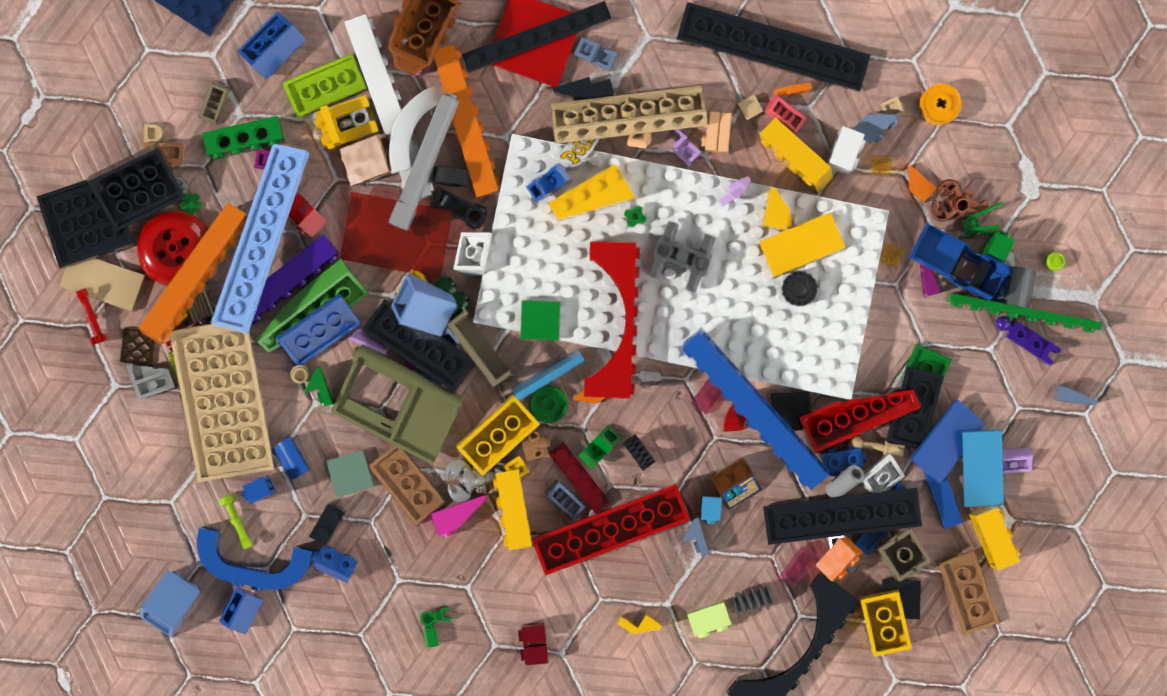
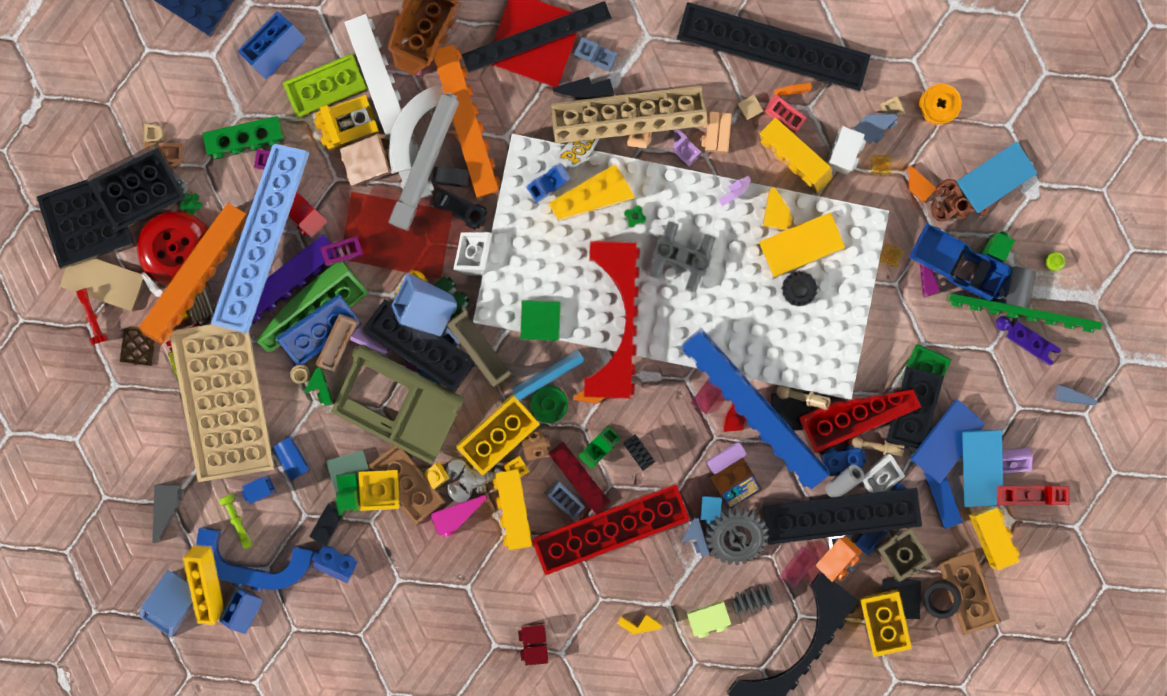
light grey wing [126,364,176,400] -> none
dark tan slope [198,81,231,125] -> none
green bar [420,607,451,648] -> none
green plant [963,202,1004,236] -> none
none -> white piece [142,272,163,297]
none -> dark grey slope [153,484,184,543]
none -> yellow brick [183,545,224,625]
none -> medium nougat plate [316,314,358,372]
none -> magenta slope [320,236,363,266]
none -> green piece [336,472,360,515]
none -> yellow plate [359,470,400,511]
none -> yellow plate [424,462,449,489]
none -> dark grey gear [705,507,769,565]
none -> lavender slope [706,442,746,474]
none -> tan pin [776,385,830,410]
none -> black tyre [923,580,962,619]
none -> dark azure tile [956,142,1038,213]
none -> red slope [997,485,1070,505]

